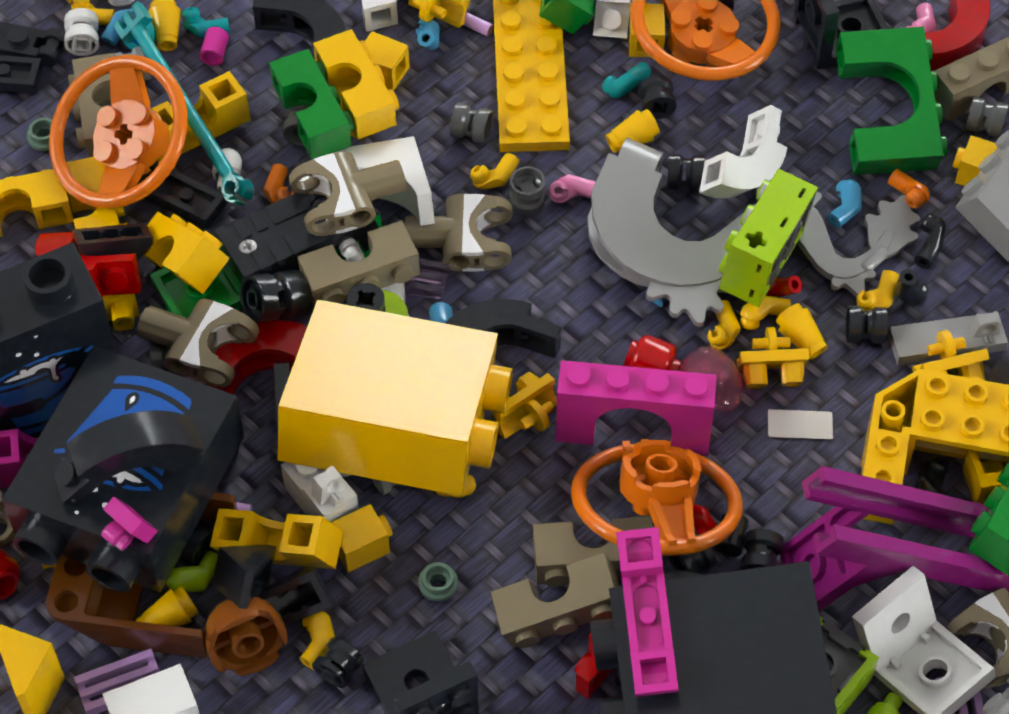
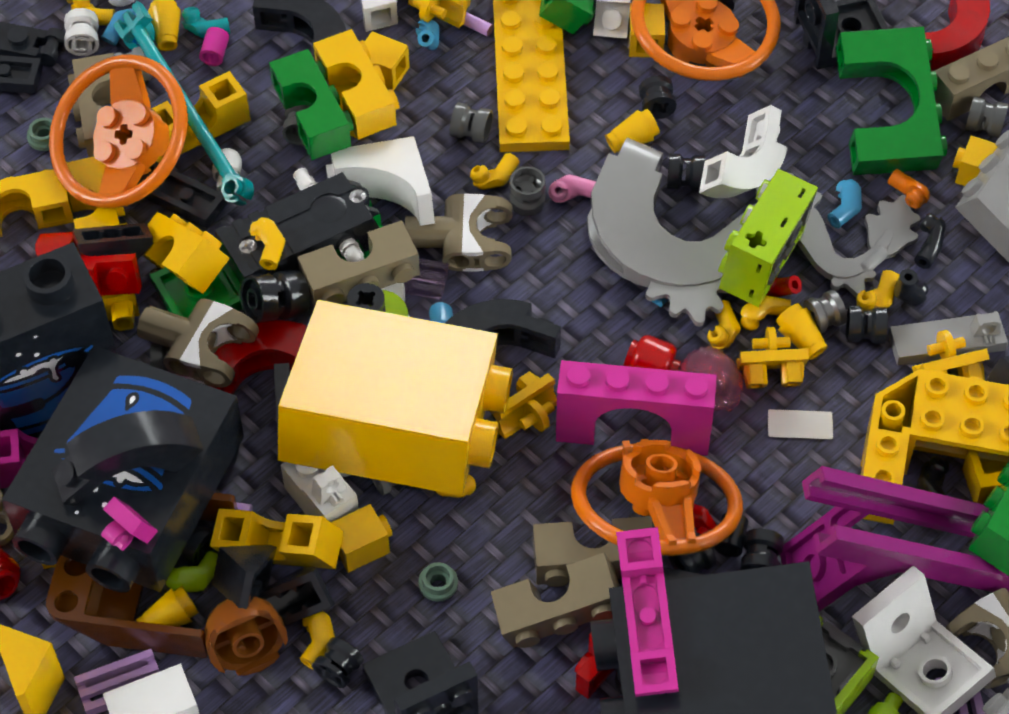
orange arm [263,163,295,204] -> none
dark tan connector [289,151,407,236] -> none
teal arm [602,62,651,99] -> none
bright pink arm [905,3,936,33] -> none
none -> yellow arm [250,217,285,270]
none -> flat silver wheel [803,290,847,333]

